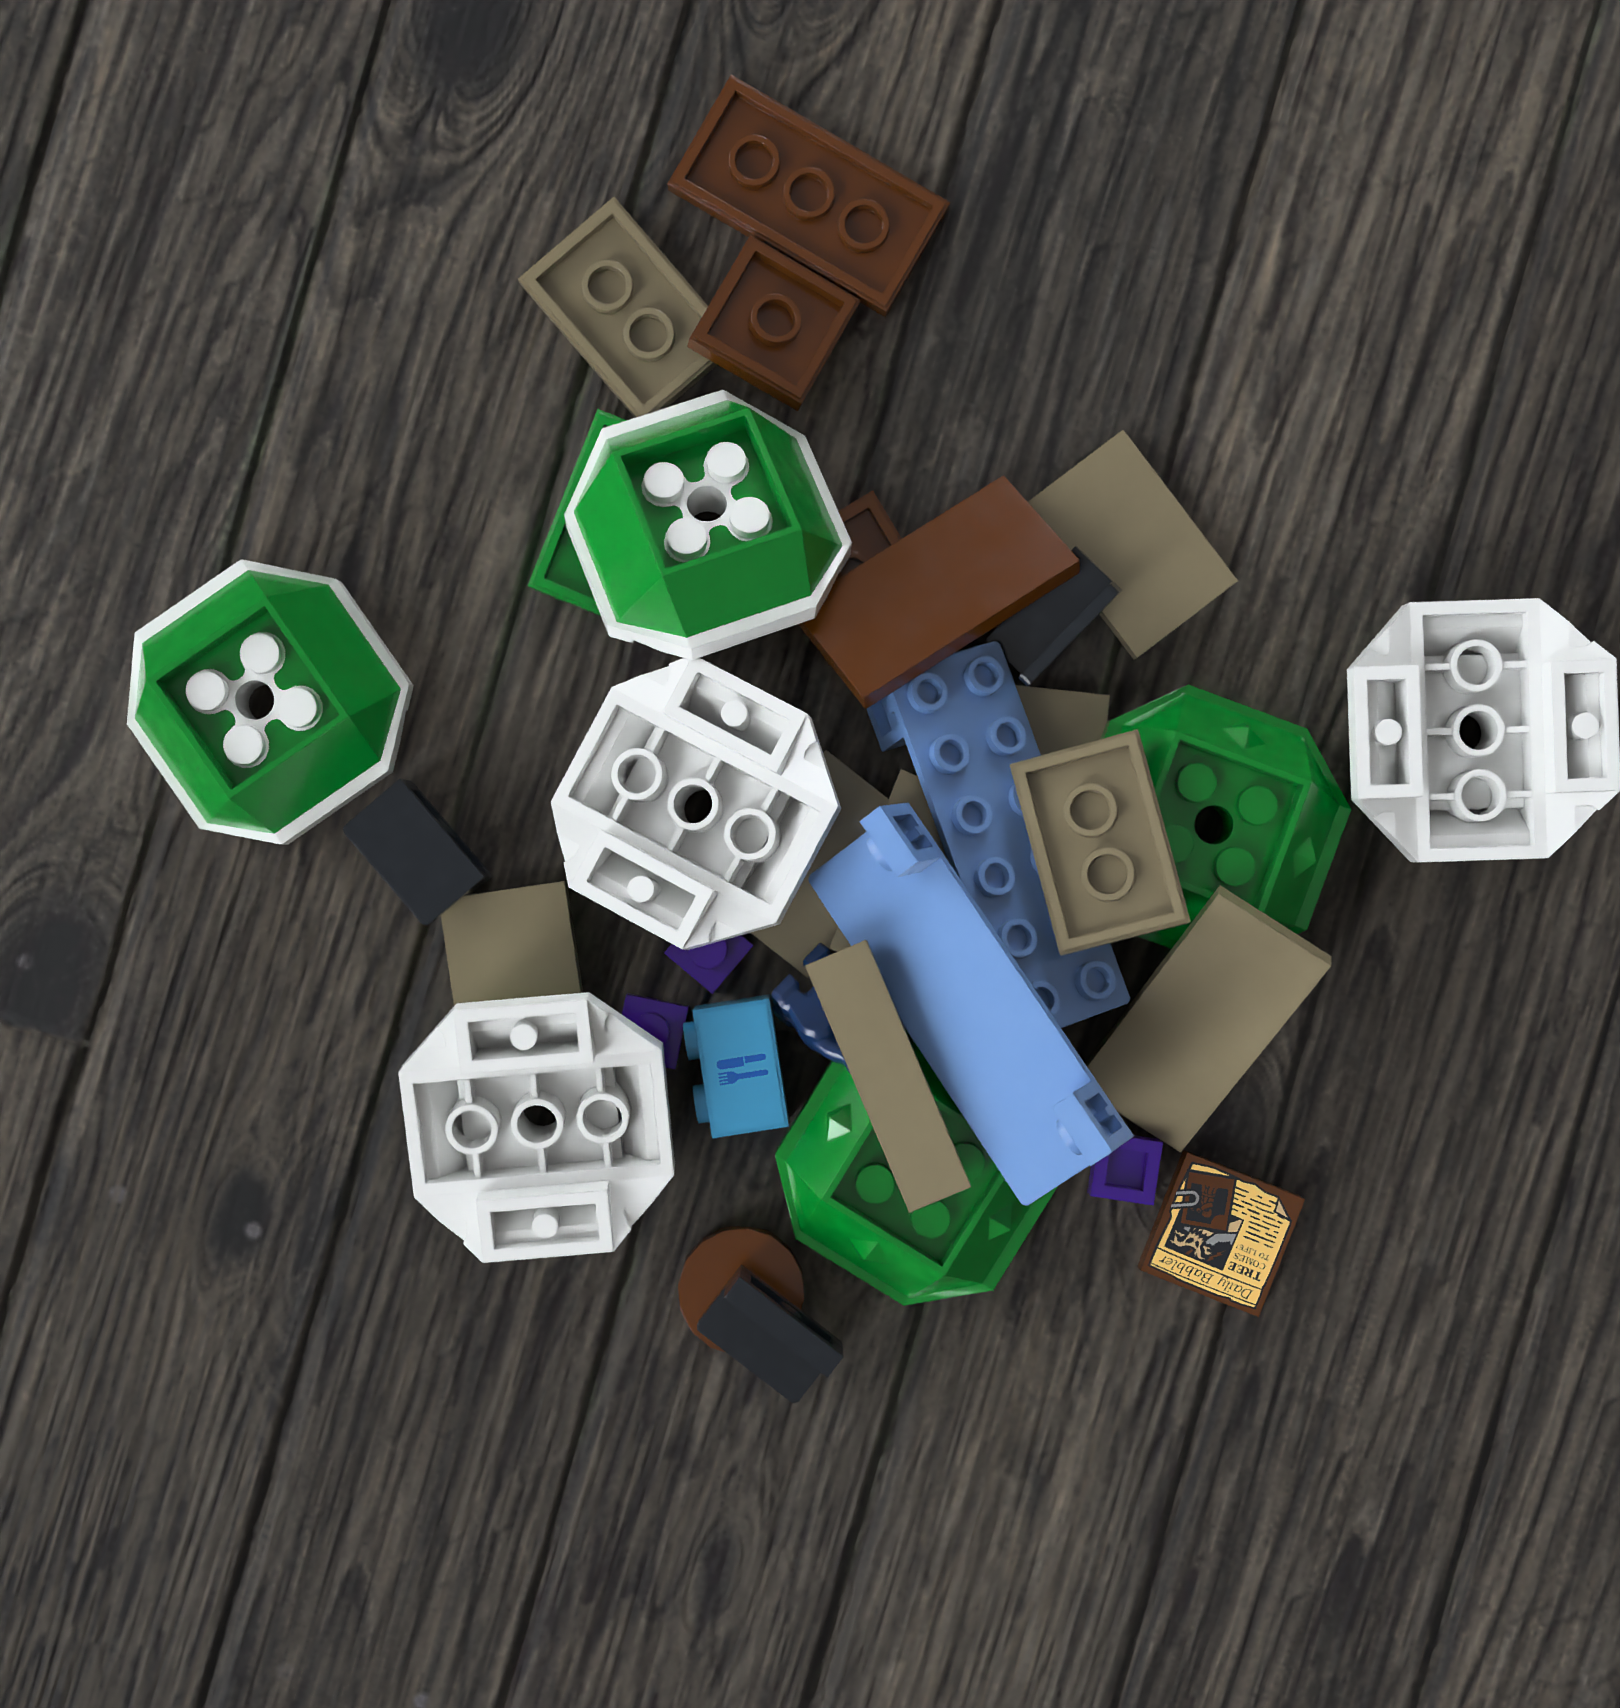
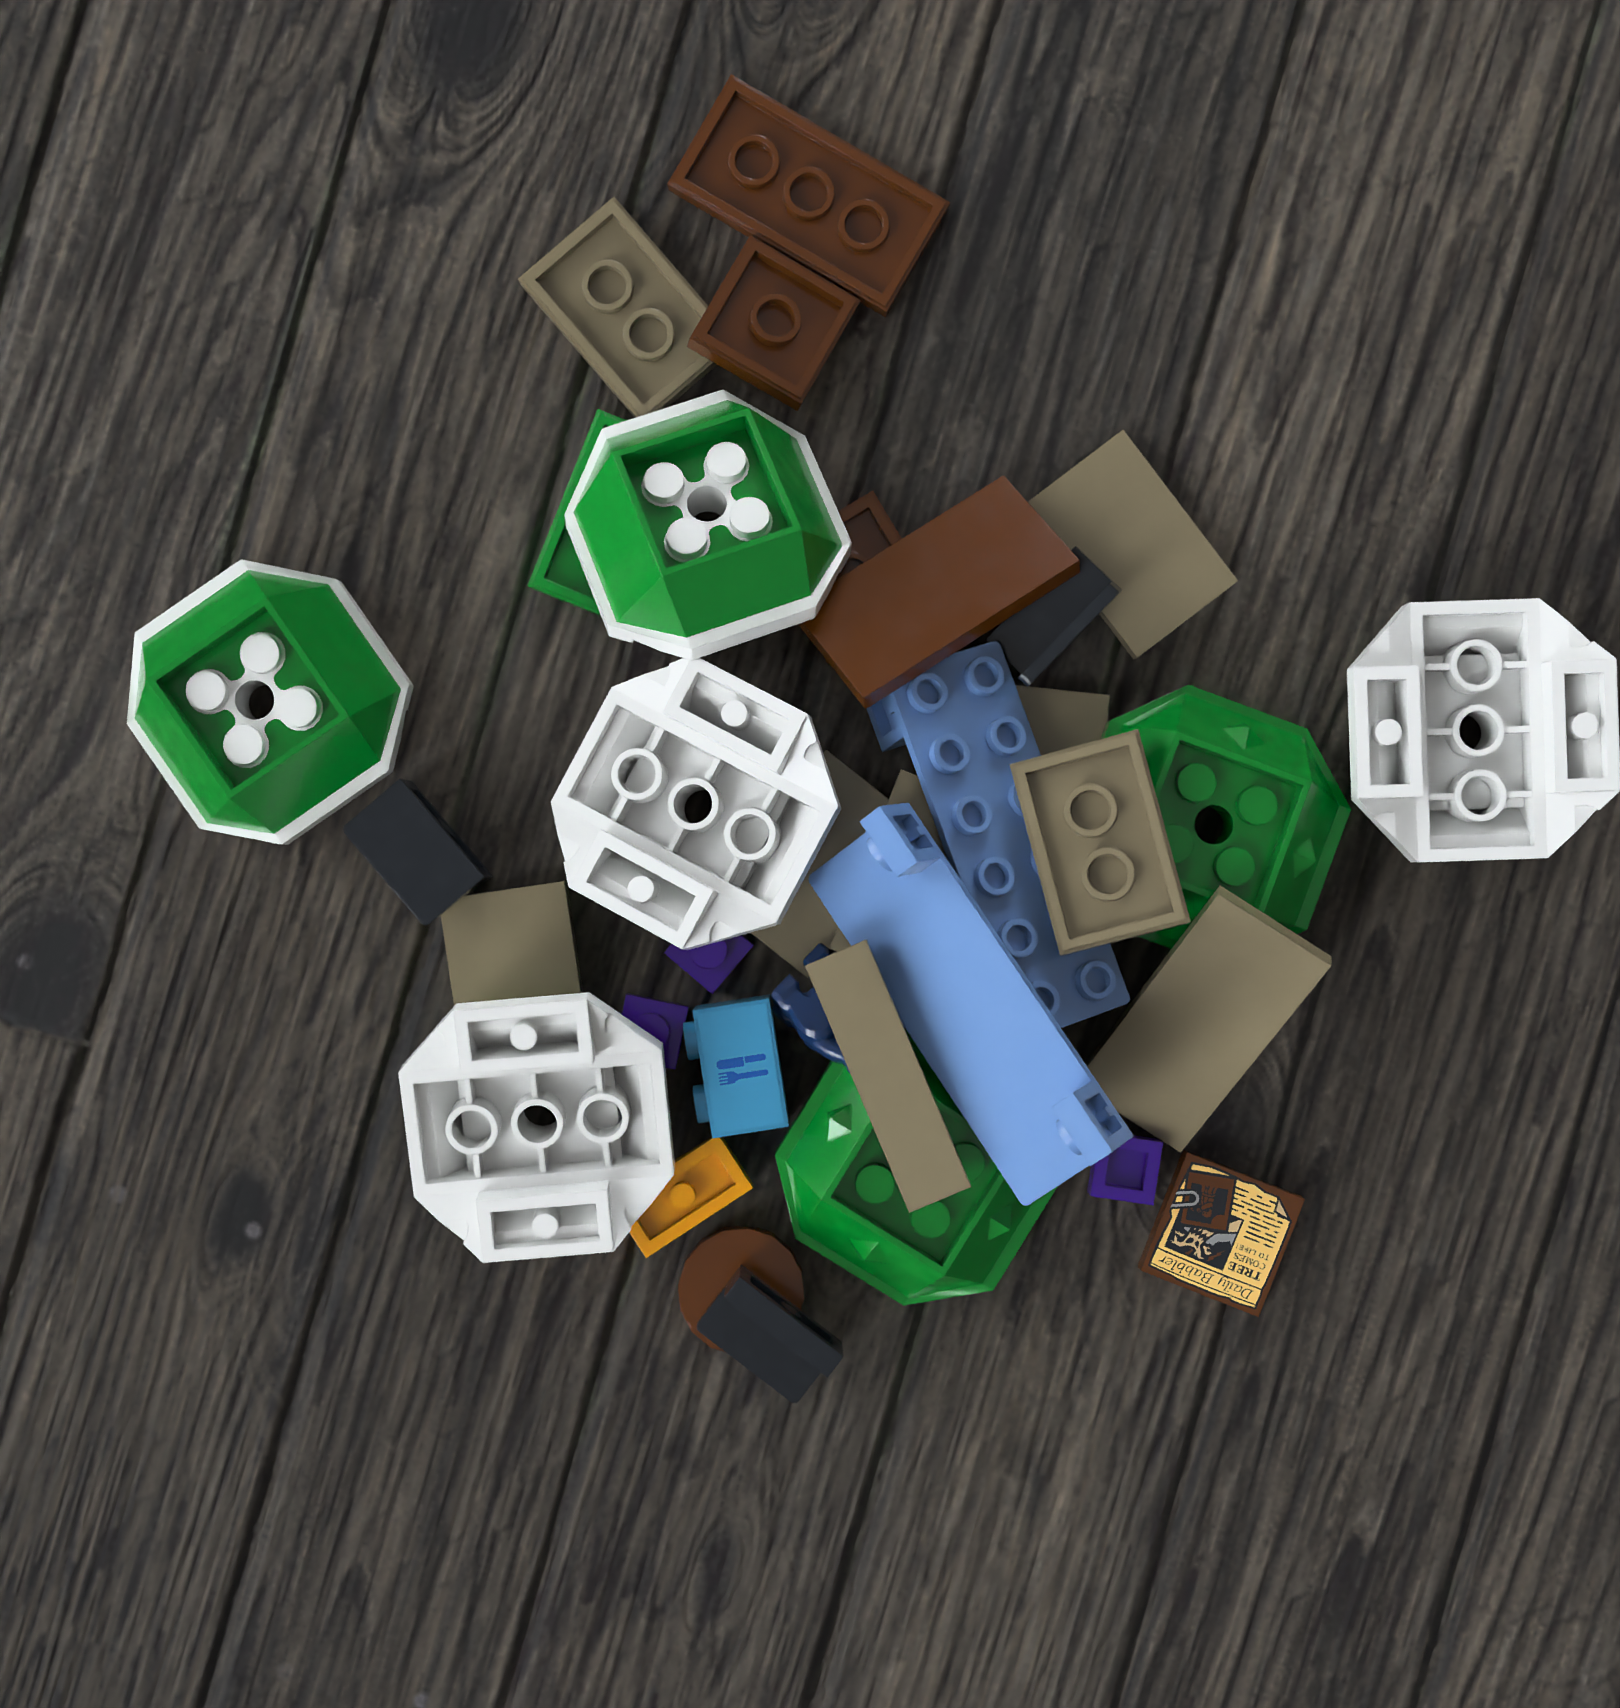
none -> light orange plate [629,1136,754,1258]

